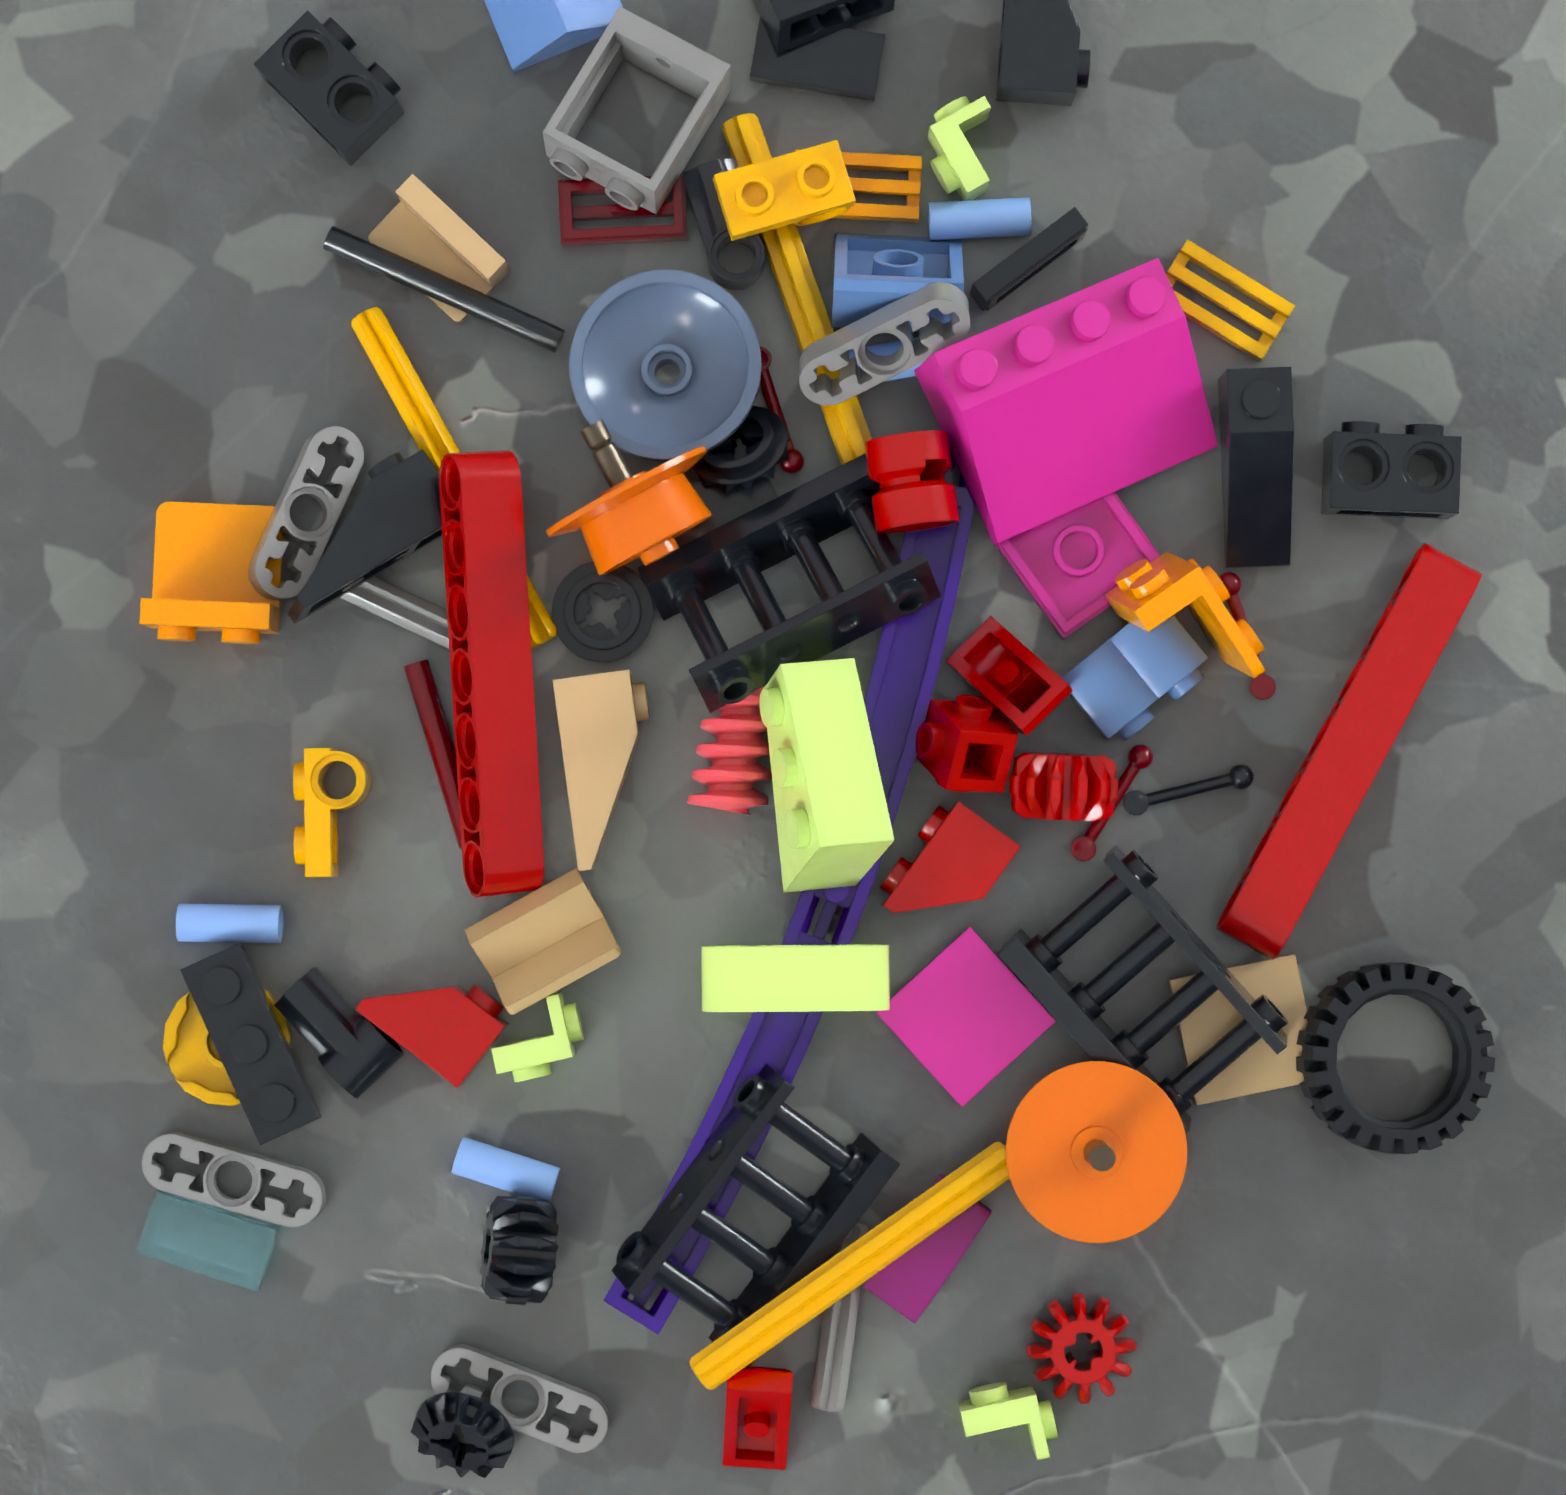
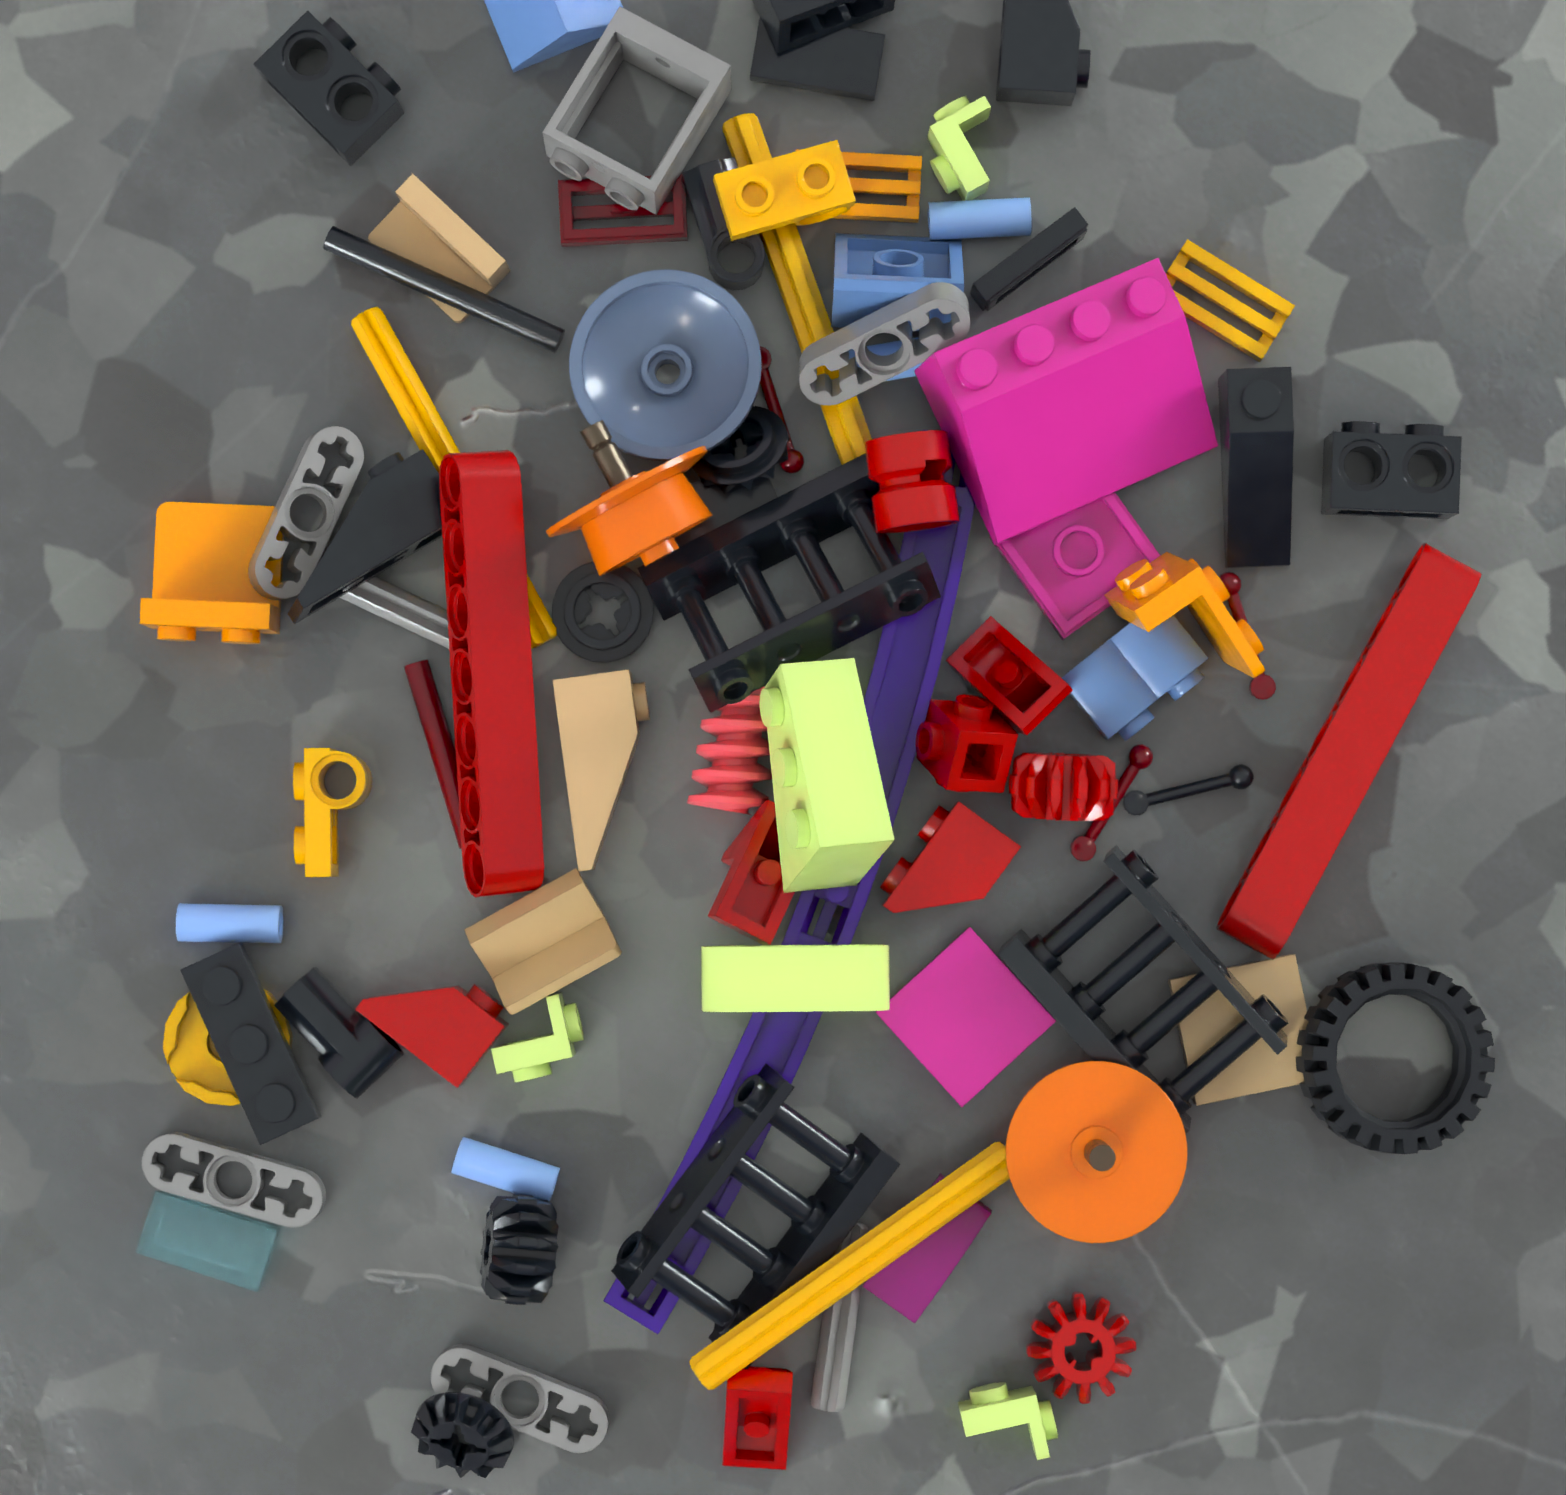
none -> red slope [708,800,795,945]

